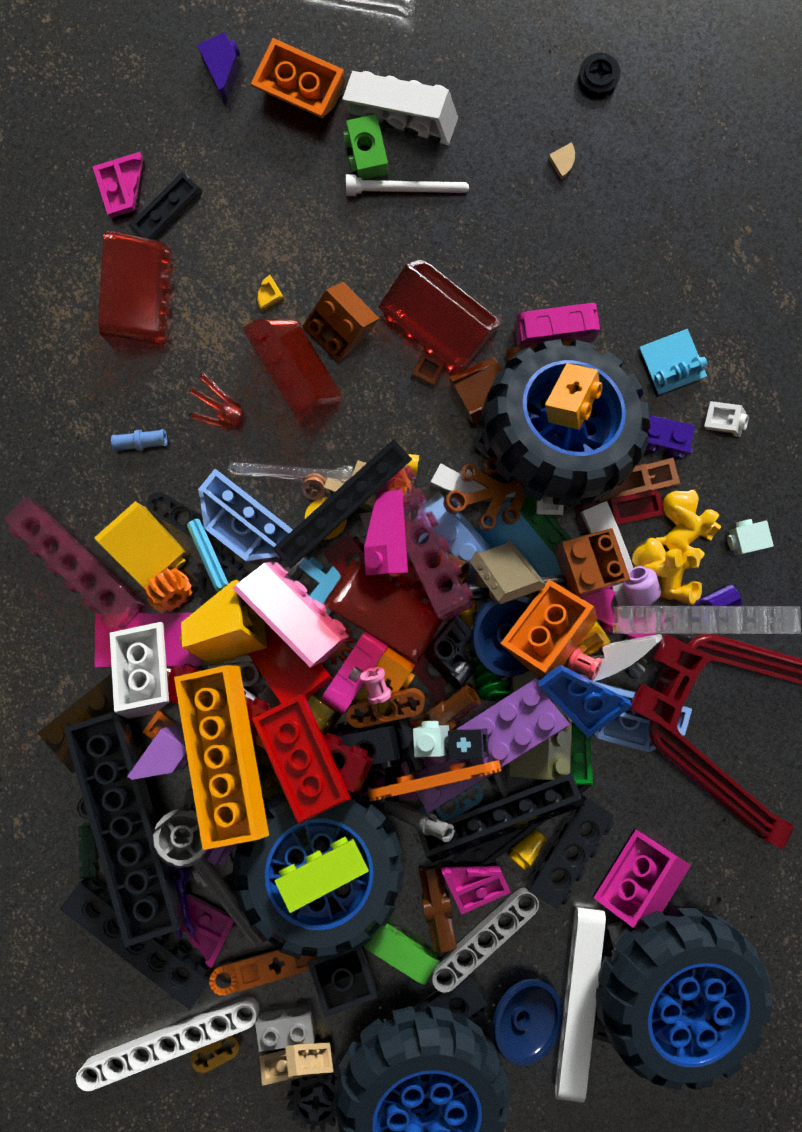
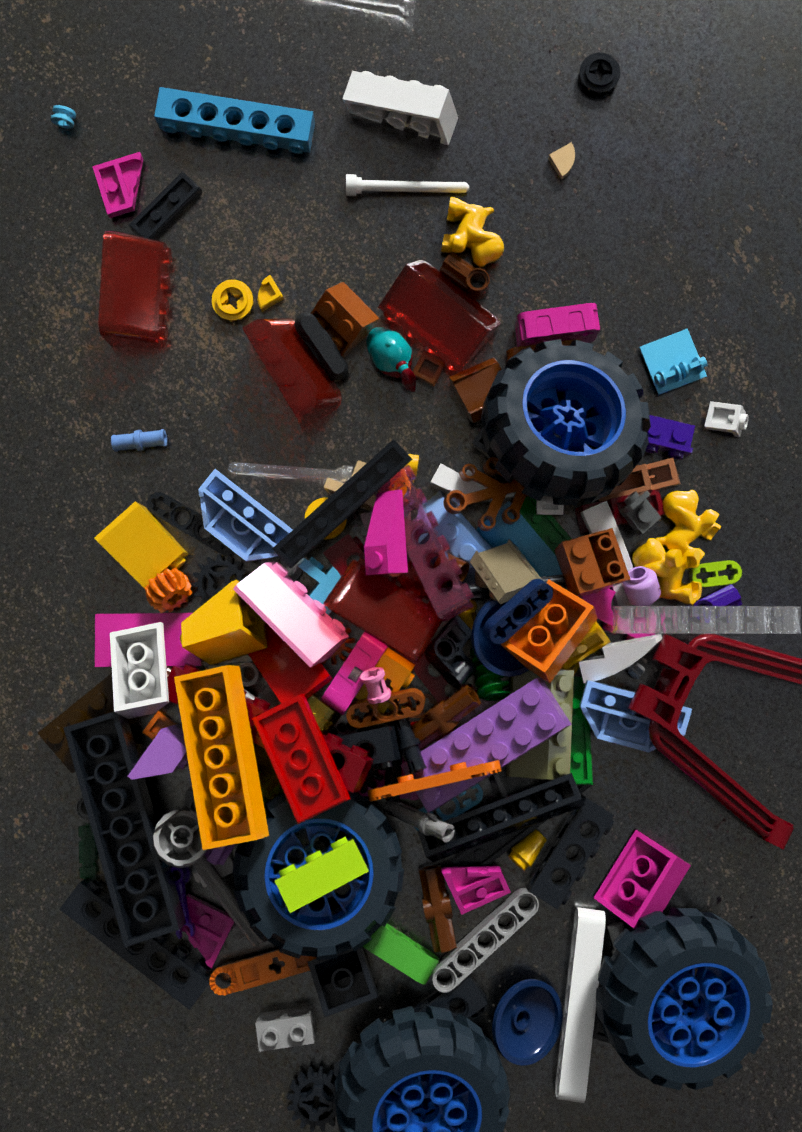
clear pink brick [3,496,145,629] -> none
white beam [76,996,260,1092] -> none
medium azure axle [187,519,229,592] -> none
clear red plant [189,373,244,430] -> none
pearl gold beam [190,1034,241,1073] -> none
dark purple slope [197,32,240,102] -> none
orange slope [251,38,345,118] -> none
tan bracket [259,1043,333,1086] -> none
nougat bush [302,473,326,500] -> none
bright green brick [343,114,388,180] -> none
light aqua brick [413,721,449,757] -> none
black brick [445,728,489,760] -> none
blue wing [538,665,632,738] -> none
light orange brick [545,363,602,430] -> none
coral bush [567,648,602,681] -> none
light aqua brick [727,519,774,556] -> none
none -> medium azure bush [50,105,76,129]
none -> dark azure brick [154,87,315,154]
none -> yellow gear [212,280,254,322]
none -> black piece [294,313,348,380]
none -> teal hair [366,327,416,392]
none -> reddish brown piece [439,252,490,300]
none -> yellow animal [441,197,504,267]
none -> dark blue beam [483,579,553,644]
none -> dark grey bracket [619,490,662,536]
none -> lime beam [689,560,742,588]

